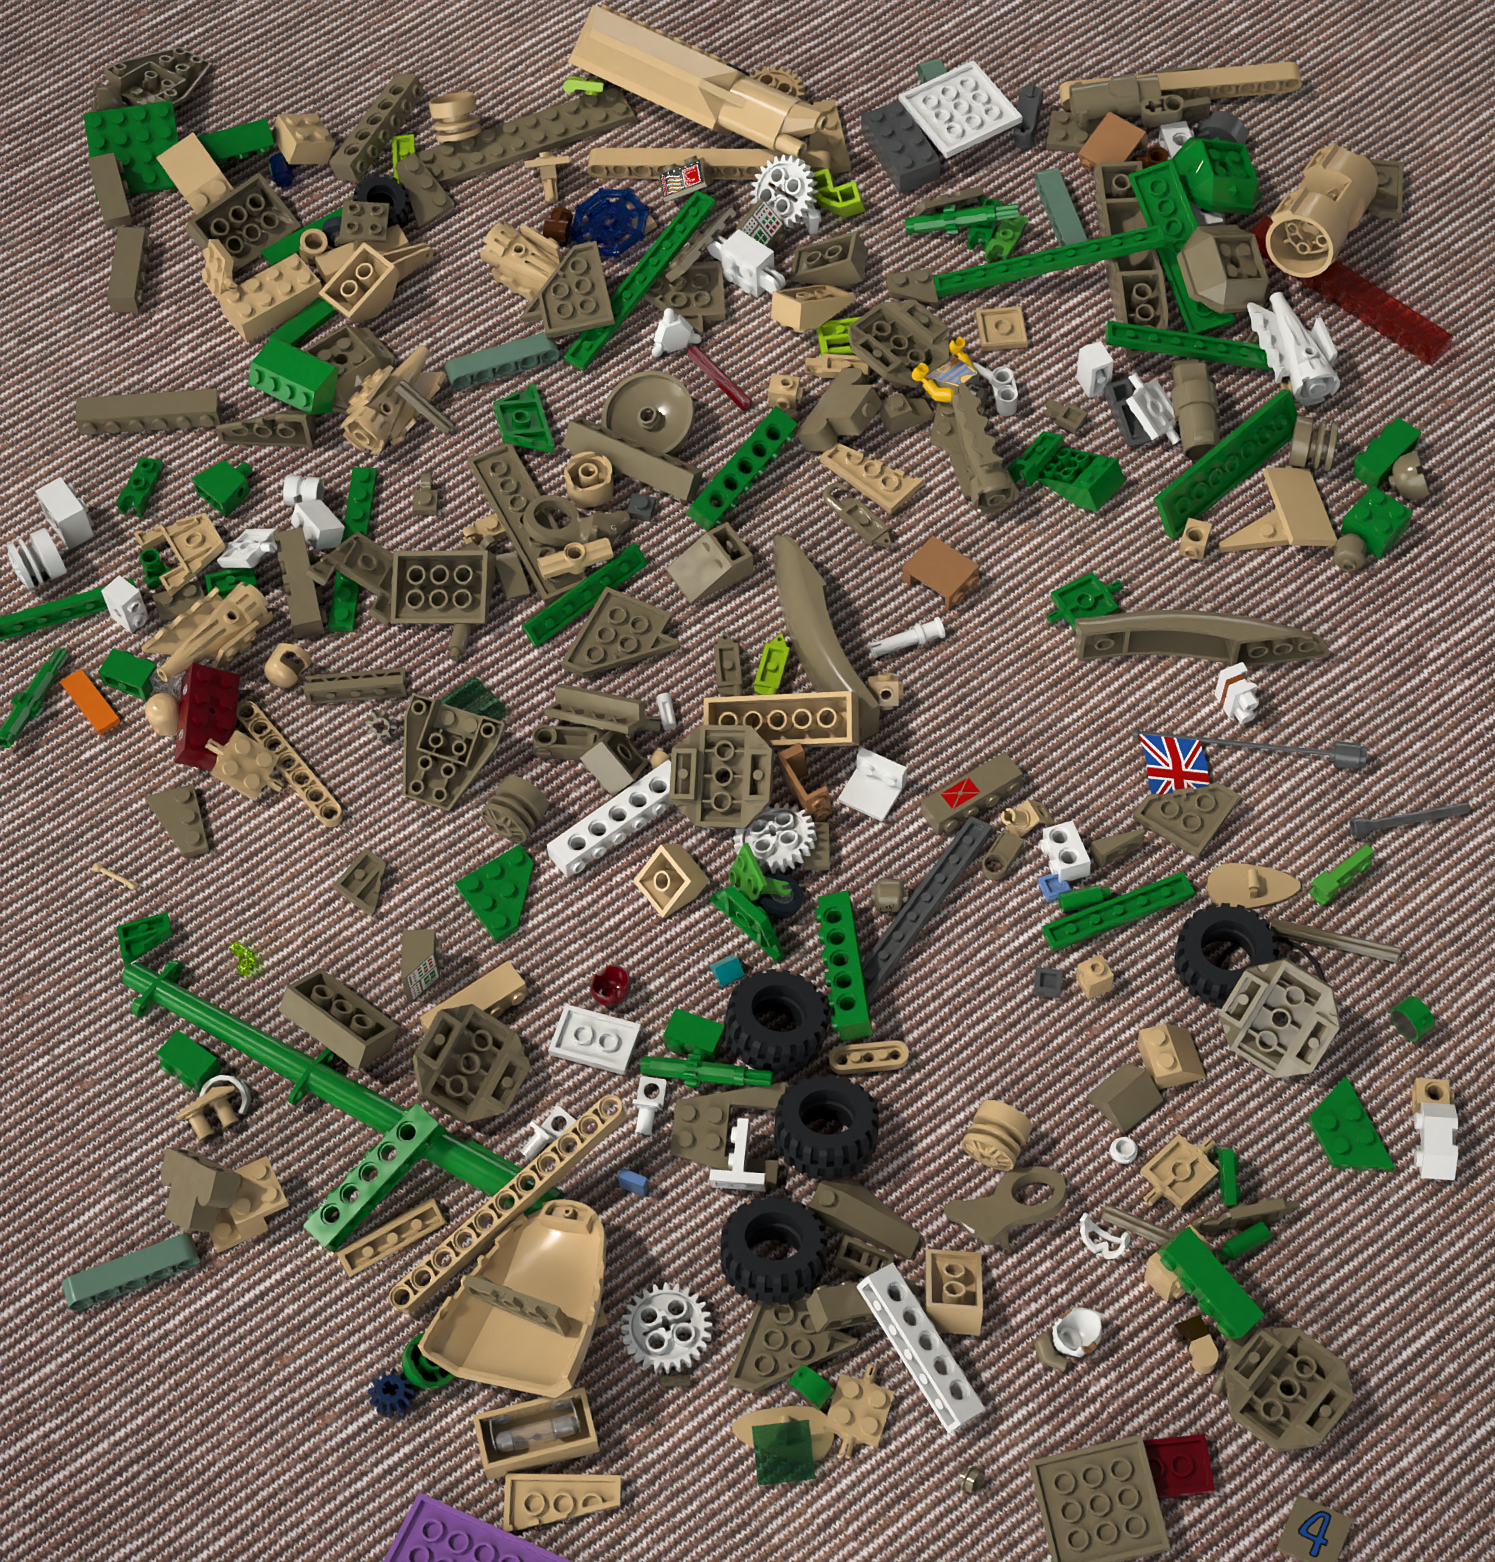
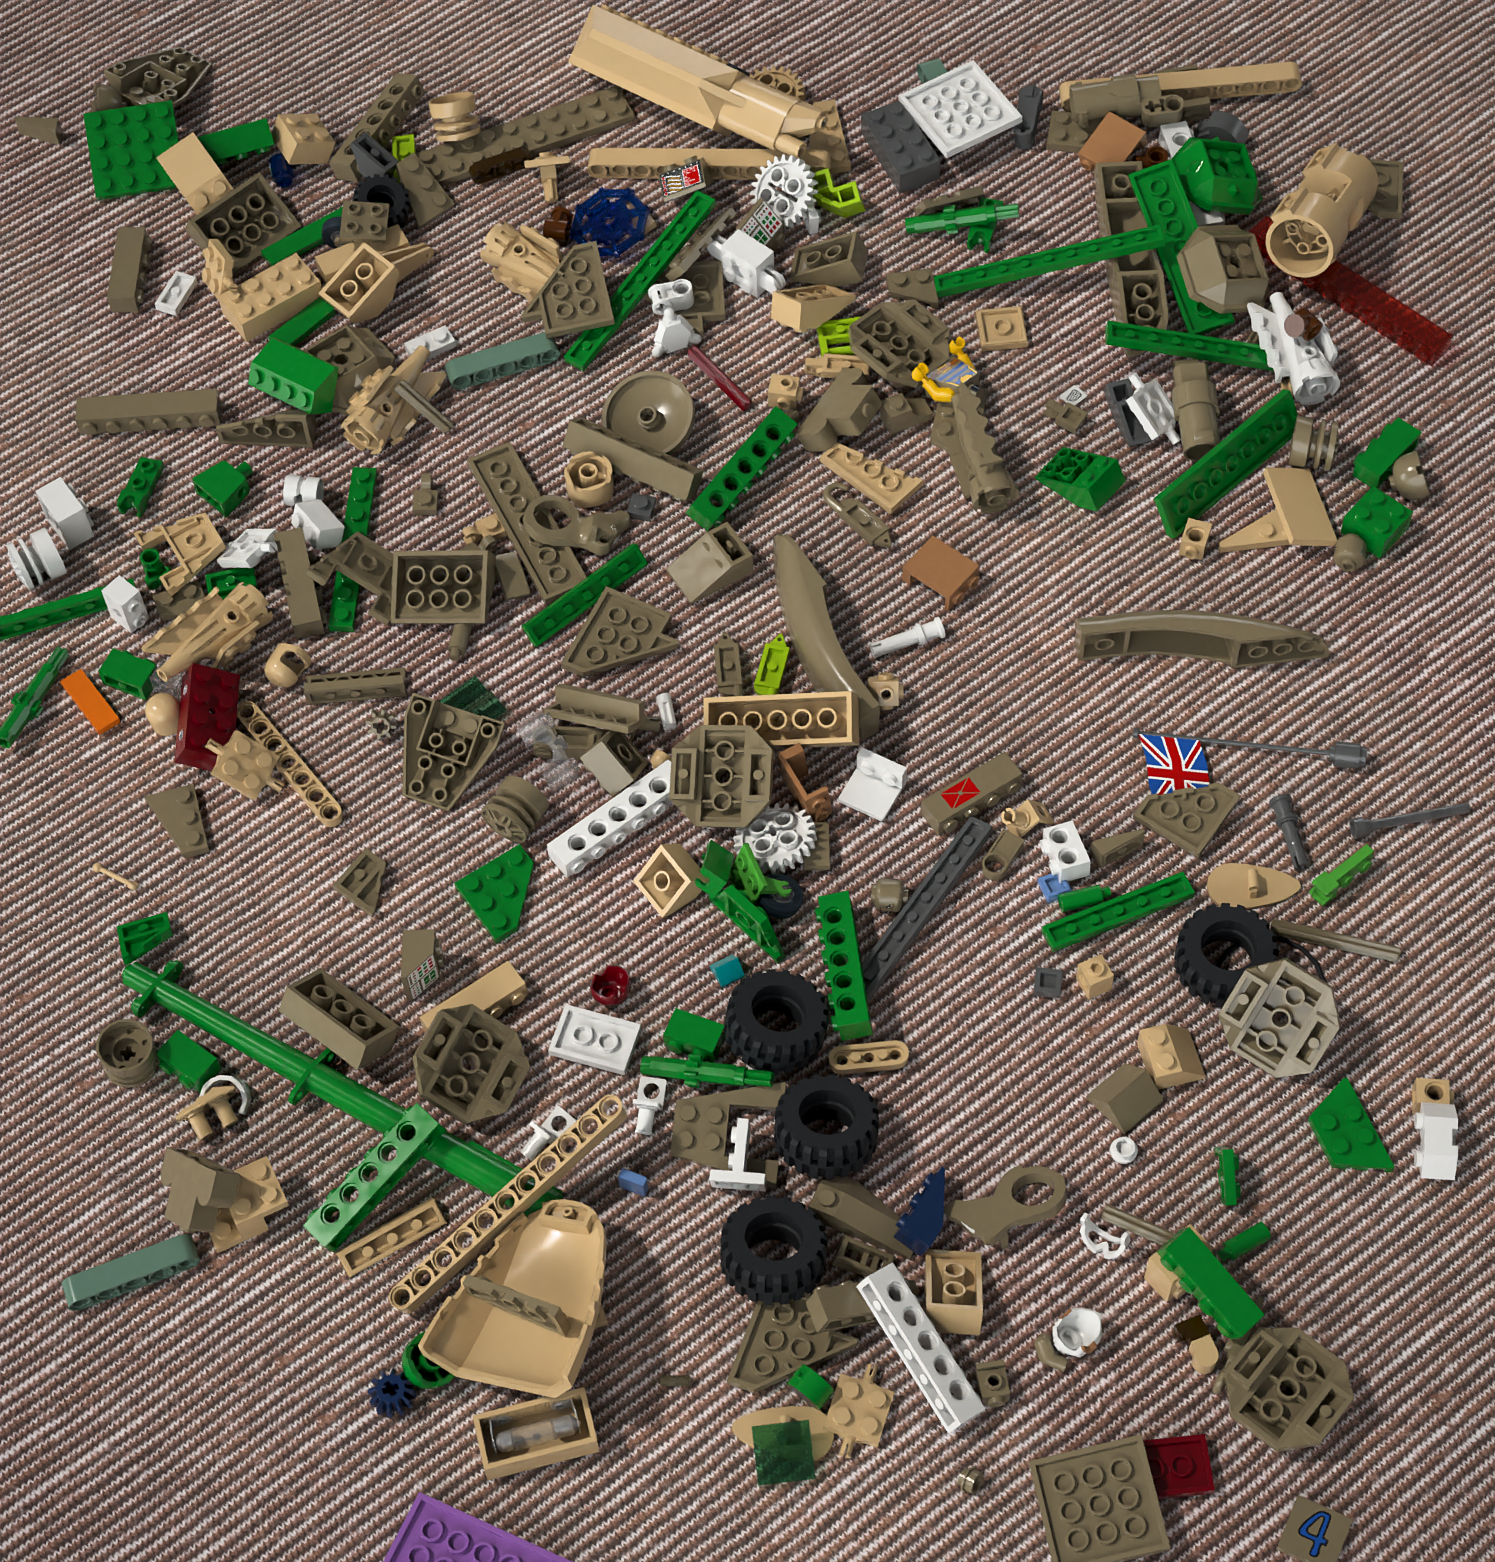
dark tan brick [87,152,135,229] -> none
clear neon green arm [229,940,255,976] -> none
tan piece [300,229,327,265] -> none
green wing [493,383,554,453] -> none
tan wing [503,1474,622,1533] -> none
tan piece [537,537,614,580] -> none
lime plate [563,76,606,95] -> none
white gear [621,1282,713,1374] -> none
tan wheel [961,1100,1033,1171] -> none
white beam [973,362,1018,416] -> none
bright green plate [985,215,1028,263] -> none
green plate [1007,431,1065,487] -> none
sand green beam [1034,168,1088,247] -> none
green plate [1046,572,1123,632] -> none
white brick [1076,341,1114,398] -> none
tan plate [1140,1134,1219,1210] -> none
dark tan plate [1192,1197,1301,1233] -> none
white hips [1214,662,1259,724] -> none
green piece [1390,996,1435,1042] -> none
none -> dark tan slope [15,116,63,145]
none -> dark tan wheel [96,1019,159,1088]
none -> white plate [155,271,198,316]
none -> dark grey slope [350,132,399,179]
none -> white plate [404,325,456,359]
none -> dark brown beam [469,147,533,184]
none -> clear arch [515,710,581,792]
none -> white piece [648,279,694,315]
none -> green hinge [695,840,734,900]
none -> dark blue slope [893,1167,945,1256]
none -> dark tan brick [975,1359,1010,1407]
none -> white sticker [1060,385,1087,405]
none -> dark grey pin [1269,794,1310,871]
none -> reddish brown piece [1284,308,1323,341]

